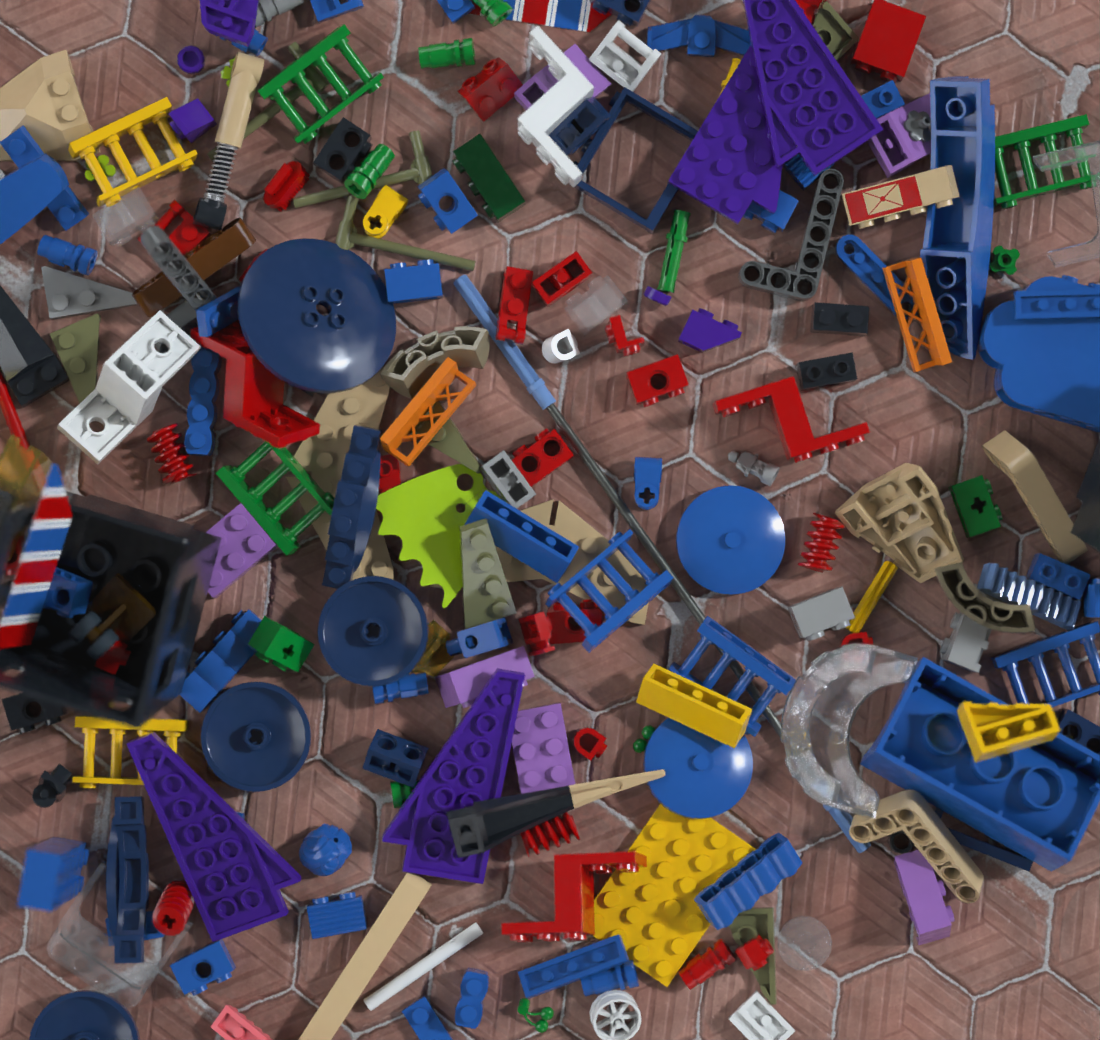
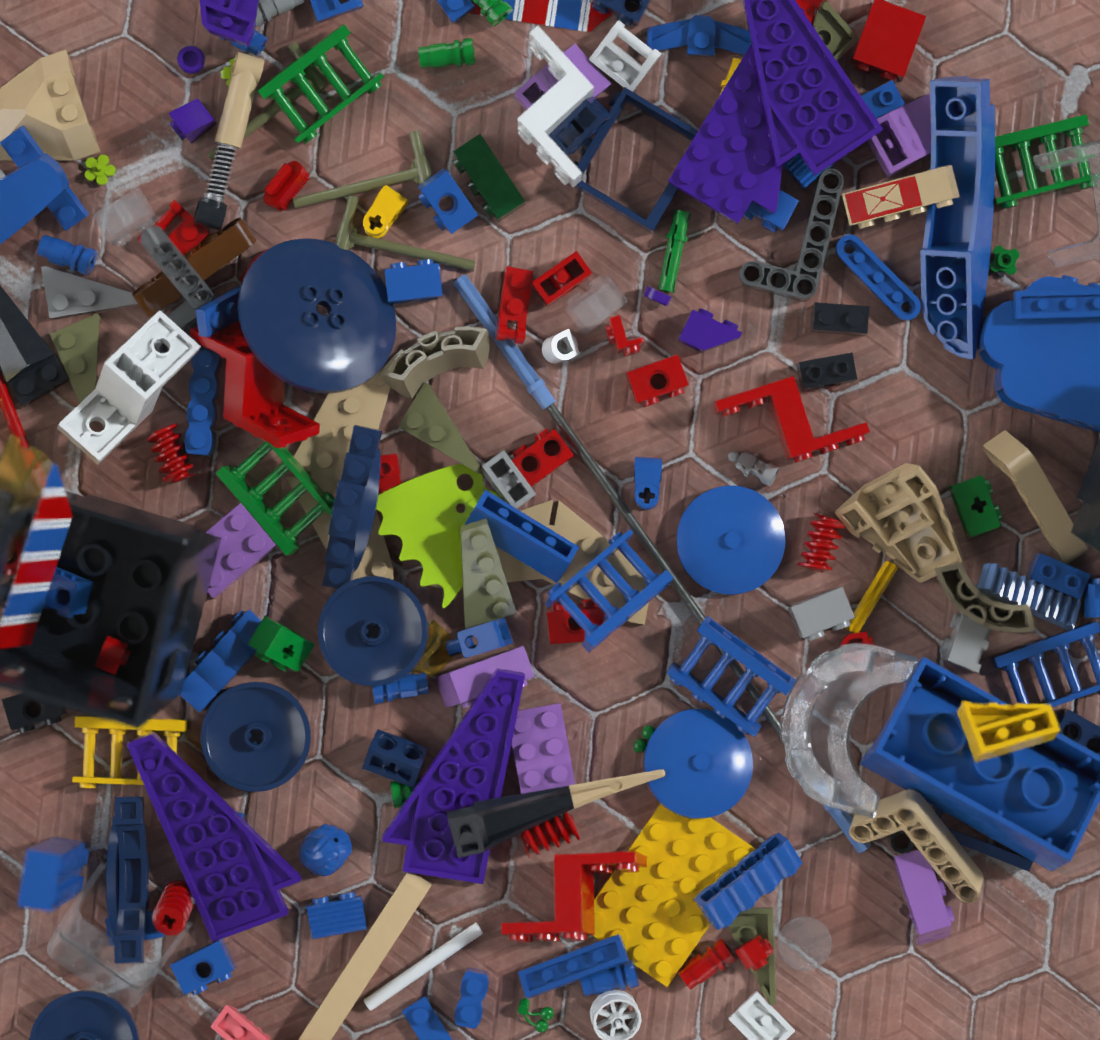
black hips [32,763,72,808] -> none
yellow fence [68,97,198,207] -> none
dark brown plate [69,573,157,660] -> none
black brick [313,117,373,184] -> none
green axle [344,144,395,199] -> none
orange fence [380,357,476,467] -> none
red bracket [458,57,523,122] -> none
red plate [518,611,555,657] -> none
red plate [574,727,608,761] -> none
yellow brick [636,663,753,748] -> none
orange fence [882,257,952,372] -> none
dark grey plant [904,110,931,142] -> none

